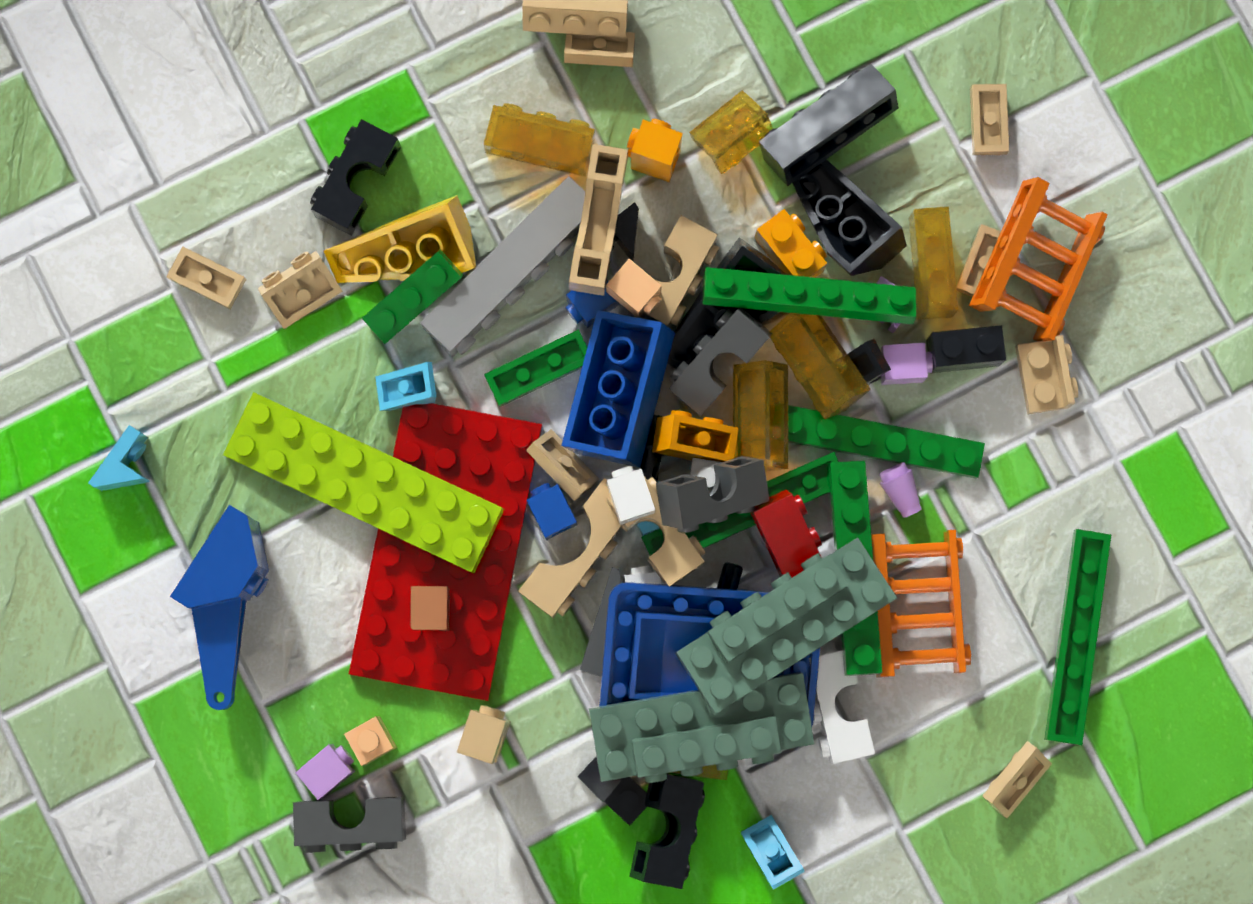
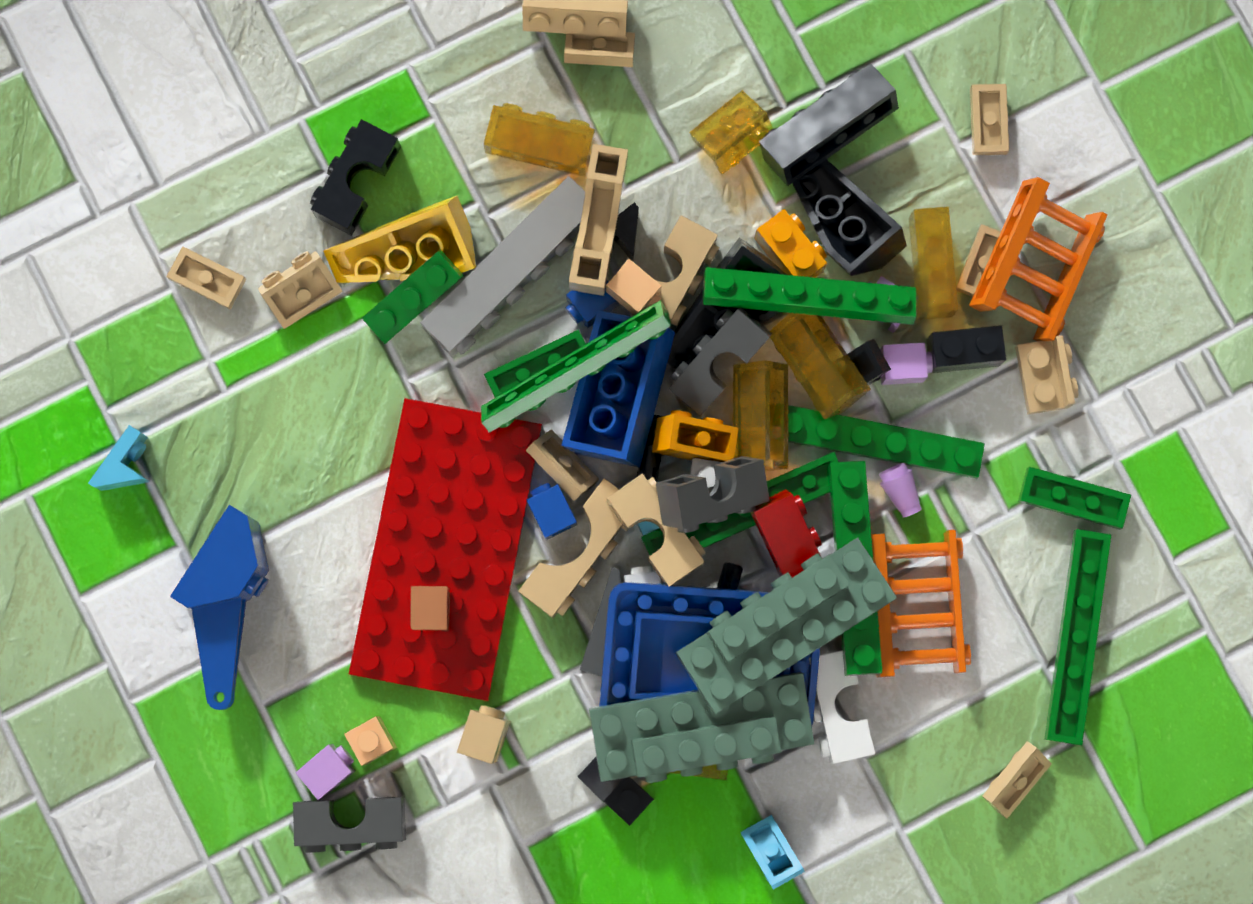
lime plate [223,392,505,573] -> none
medium azure slope [375,362,437,411] -> none
white brick [607,466,655,525] -> none
light orange brick [627,119,683,183] -> none
black arch [629,773,705,889] -> none
none -> plate [481,300,671,433]
none -> green plate [1018,467,1131,530]

